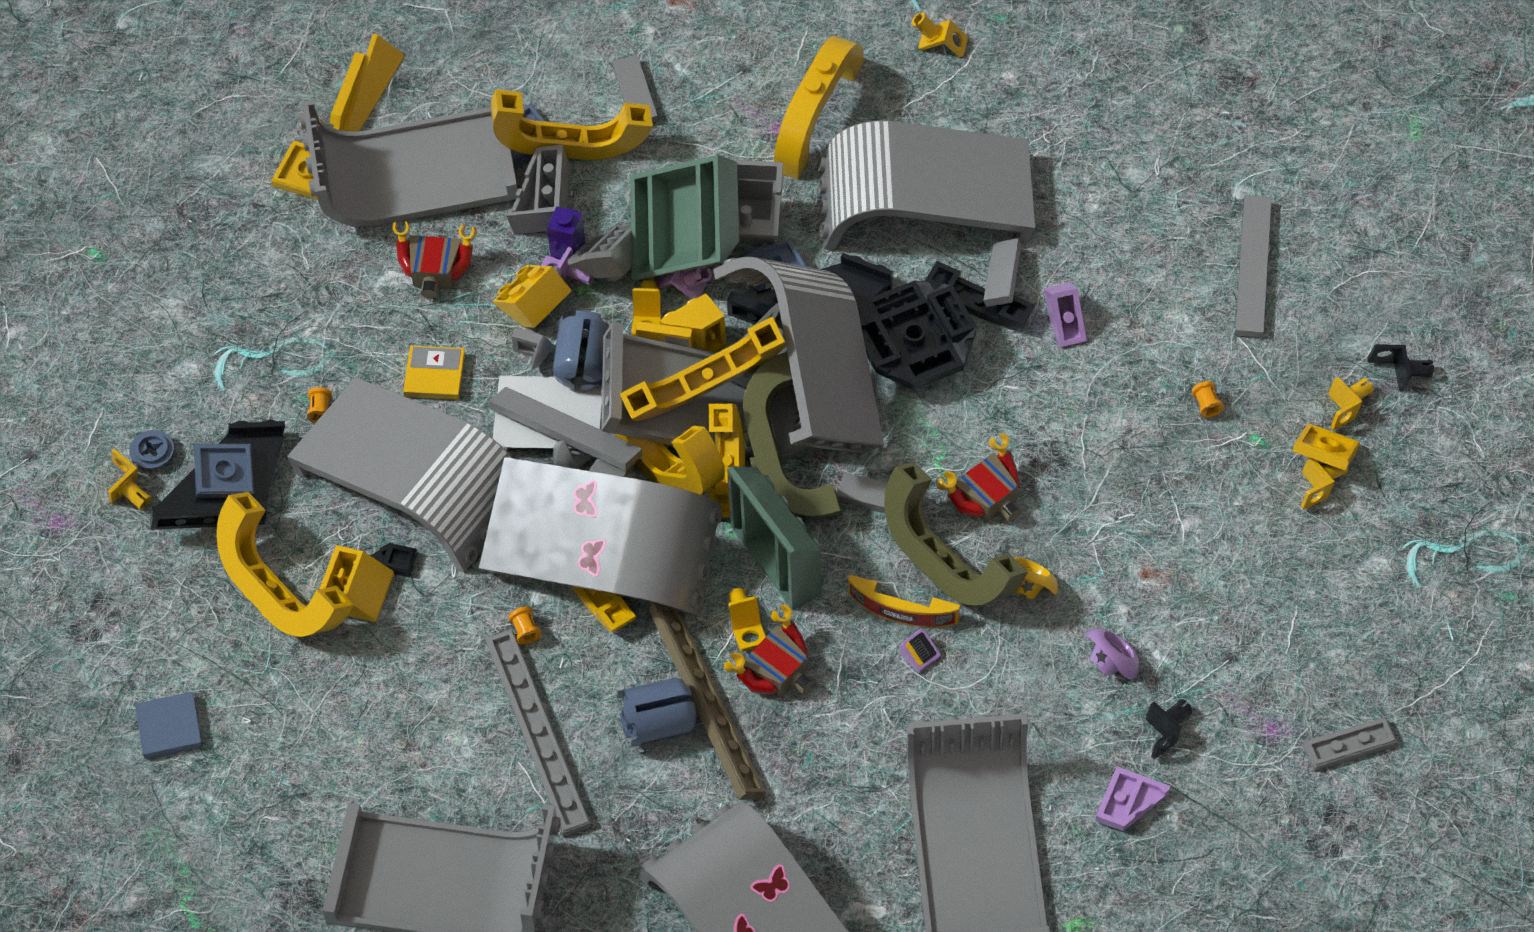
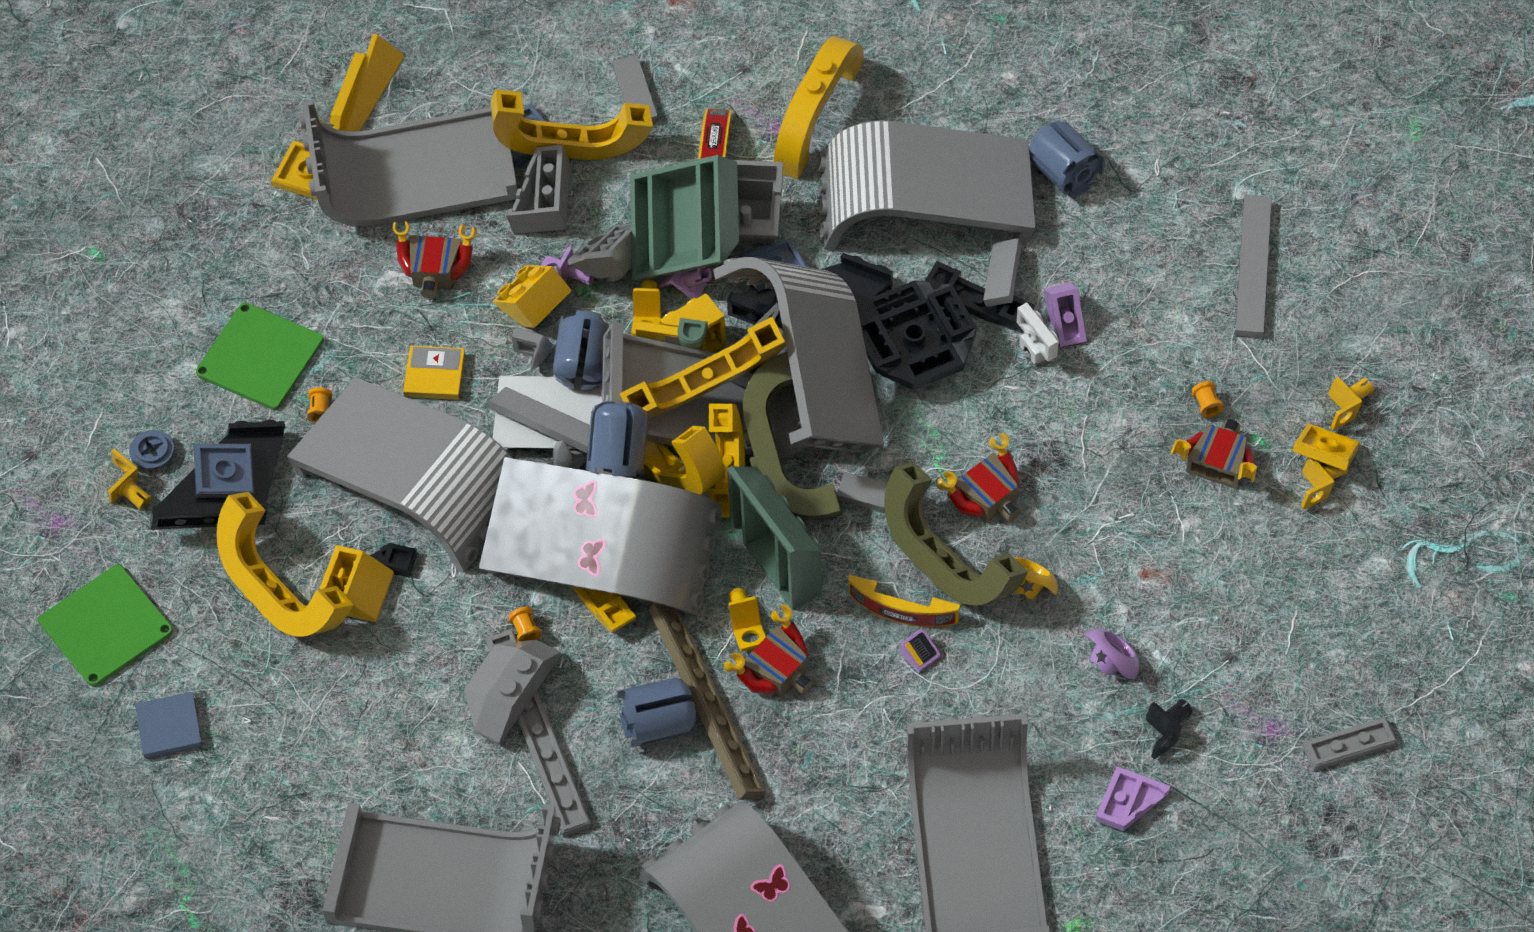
dark purple brick [547,206,586,260] -> none
yellow bracket [911,12,968,57] -> none
black bracket [1367,344,1434,391] -> none
none -> bright green piece [37,564,173,687]
none -> bright green piece [196,303,324,410]
none -> light grey wedge [464,640,561,745]
none -> sand blue cylinder [586,401,649,476]
none -> sand green tile [677,318,708,349]
none -> slope [698,108,732,159]
none -> white plate [1017,303,1059,364]
none -> sand blue cylinder [1029,120,1105,197]
none -> torso [1170,419,1257,489]

